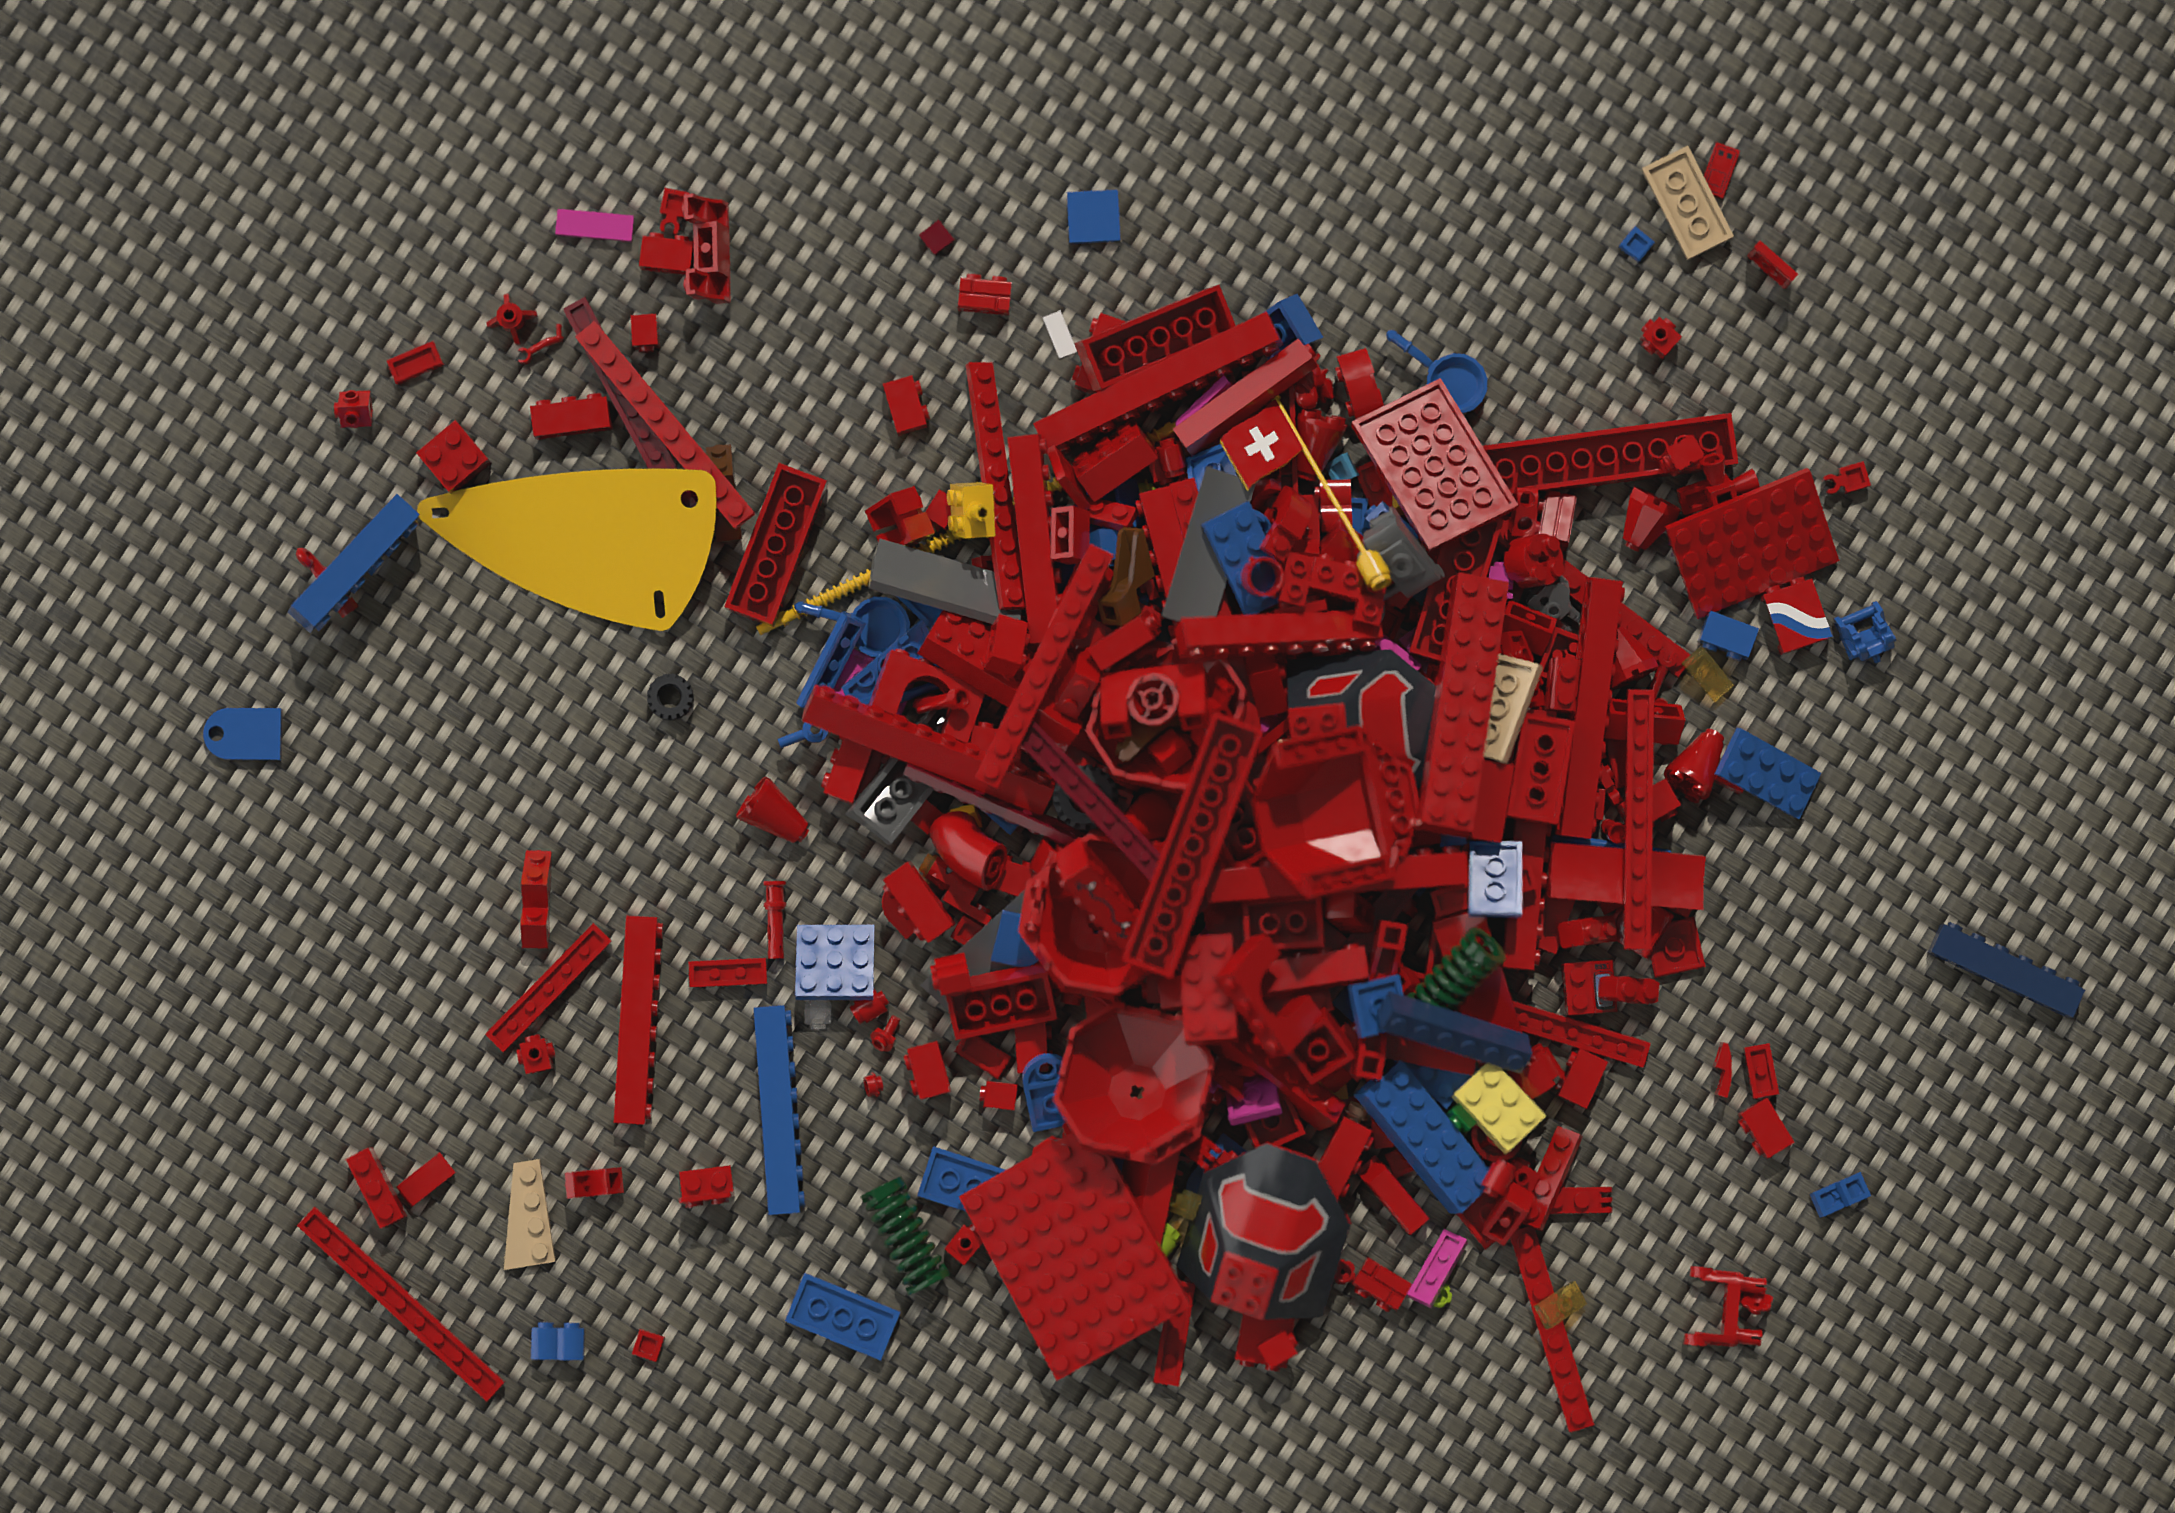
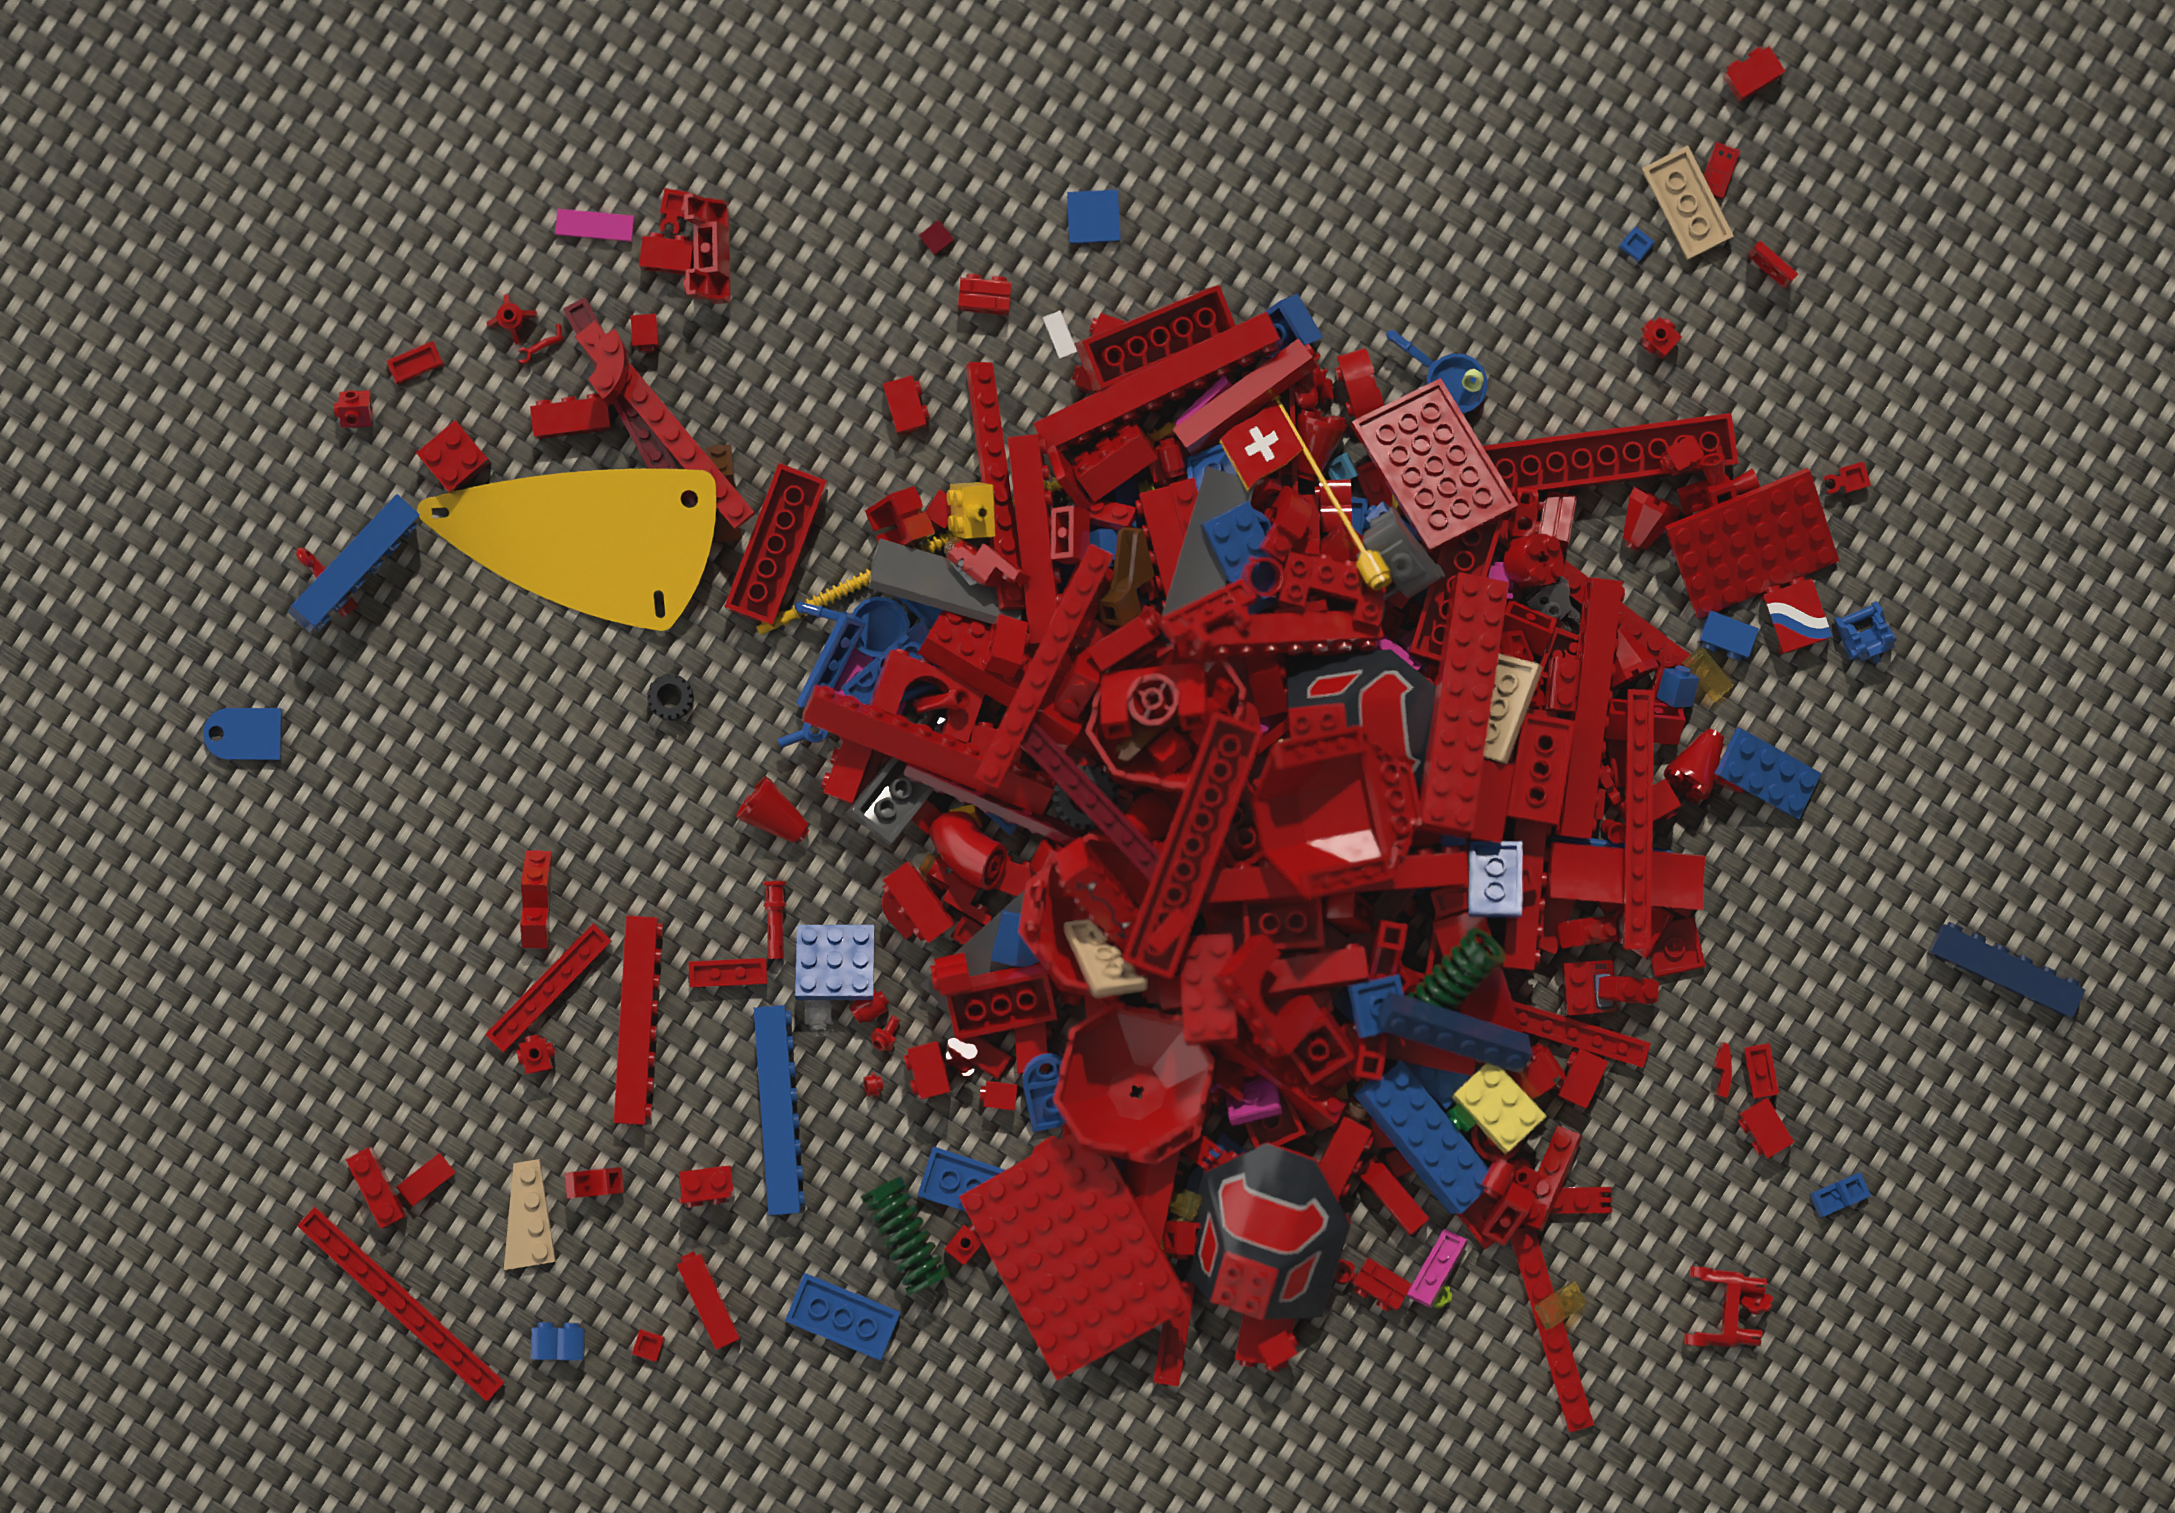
none -> red brick [588,328,629,406]
none -> red brick [677,1251,741,1350]
none -> red plate [944,536,1031,587]
none -> piece [945,1038,977,1077]
none -> tan wing [1064,919,1146,997]
none -> red sticker [1147,907,1191,954]
none -> red hinge [1158,578,1257,652]
none -> red brick [1163,1221,1200,1259]
none -> yellowish green hinge [1462,369,1484,392]
none -> blue brick [1657,666,1700,707]
none -> red brick [1723,46,1786,103]

